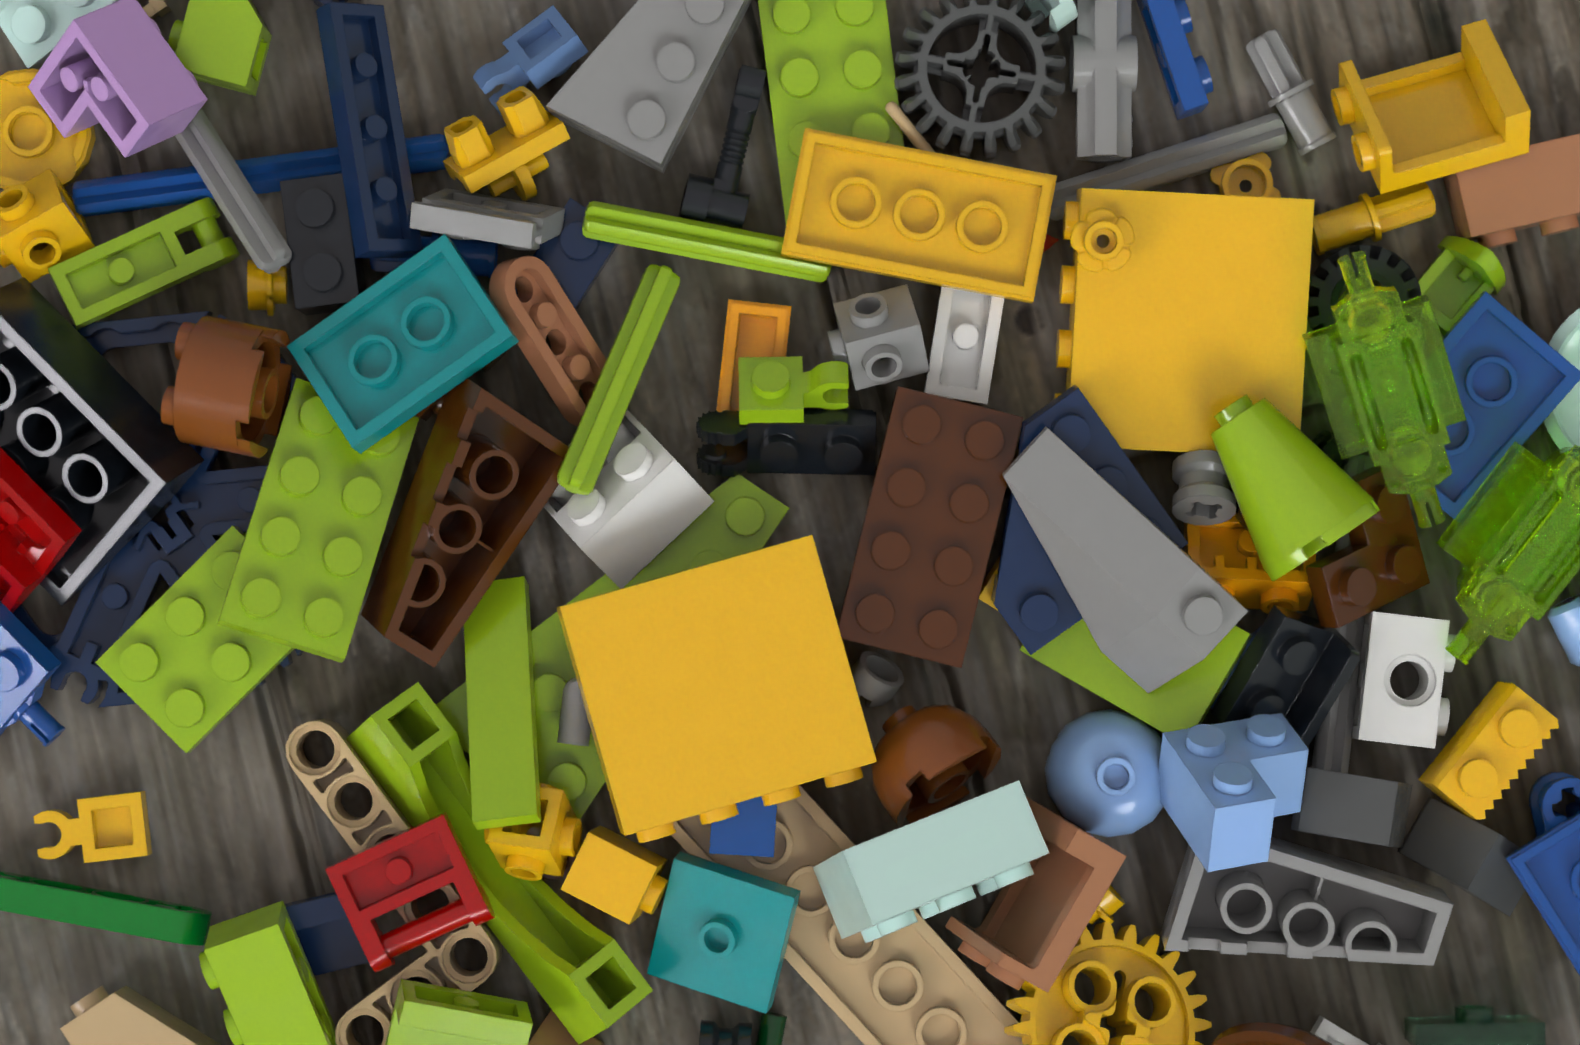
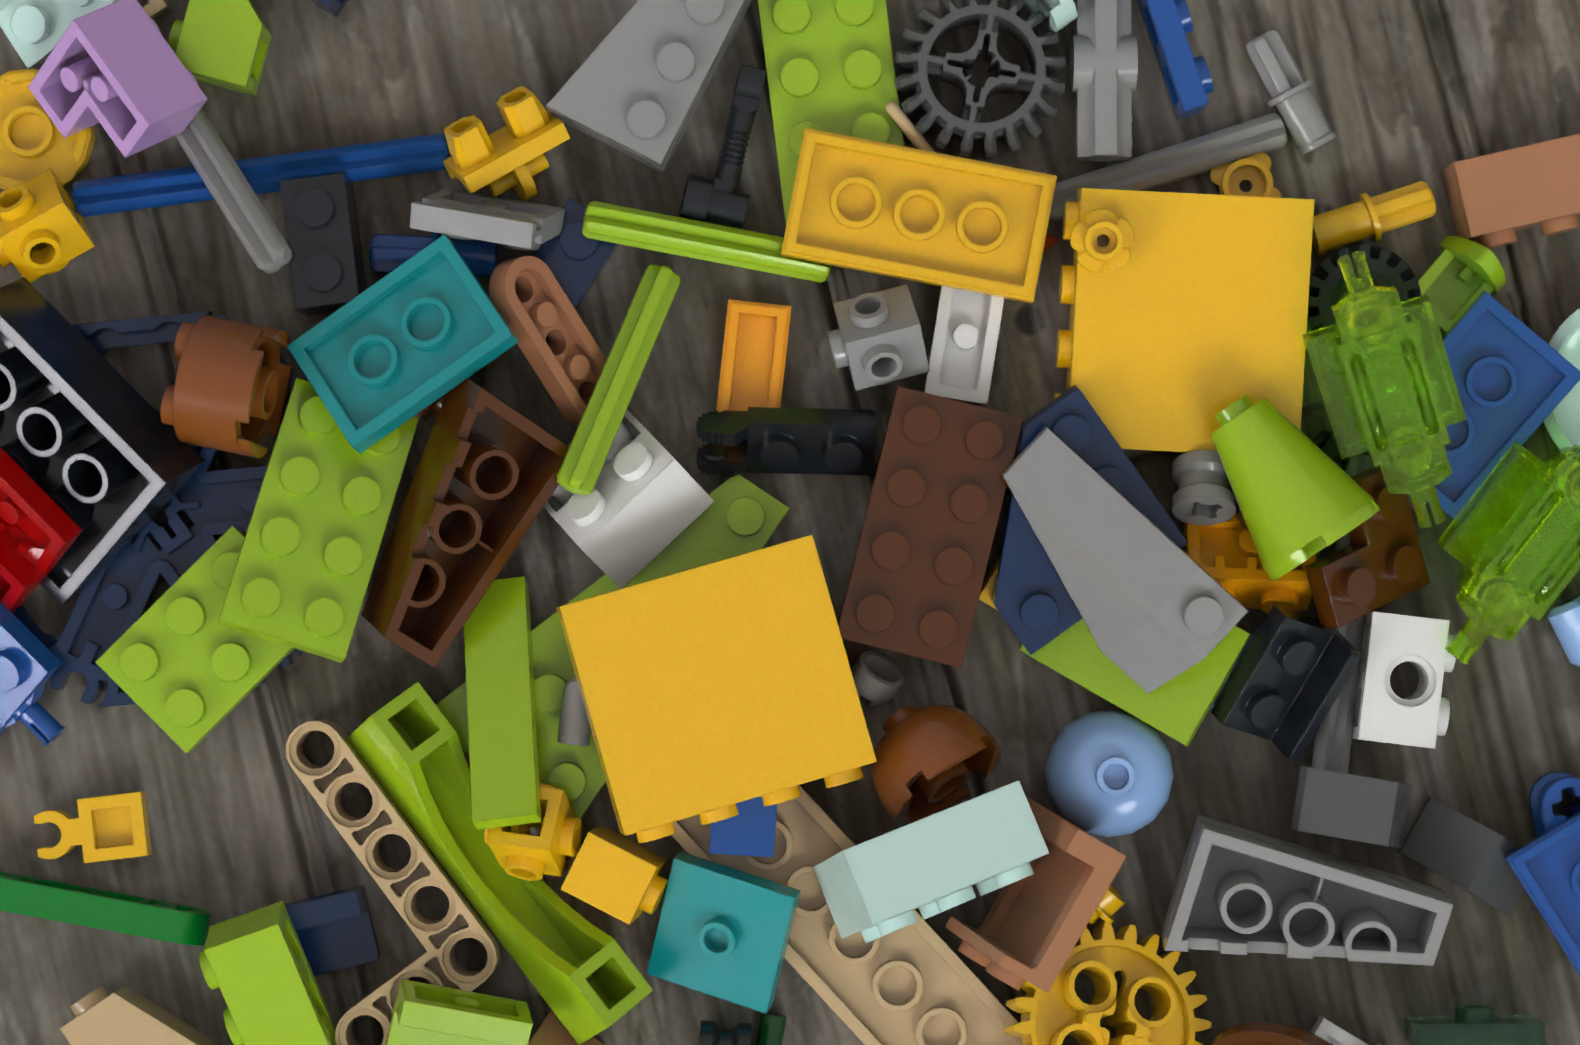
lime plate [48,197,240,330] -> none
yellow plate [247,259,288,316] -> none
dark blue plate [316,2,423,258] -> none
red plate [325,812,495,972] -> none
medium blue plate [473,5,589,116] -> none
lime plate [738,356,849,425] -> none
light blue brick [1159,713,1309,872] -> none
yellow panel [1331,19,1531,194] -> none
yellow brick [1418,681,1559,820] -> none

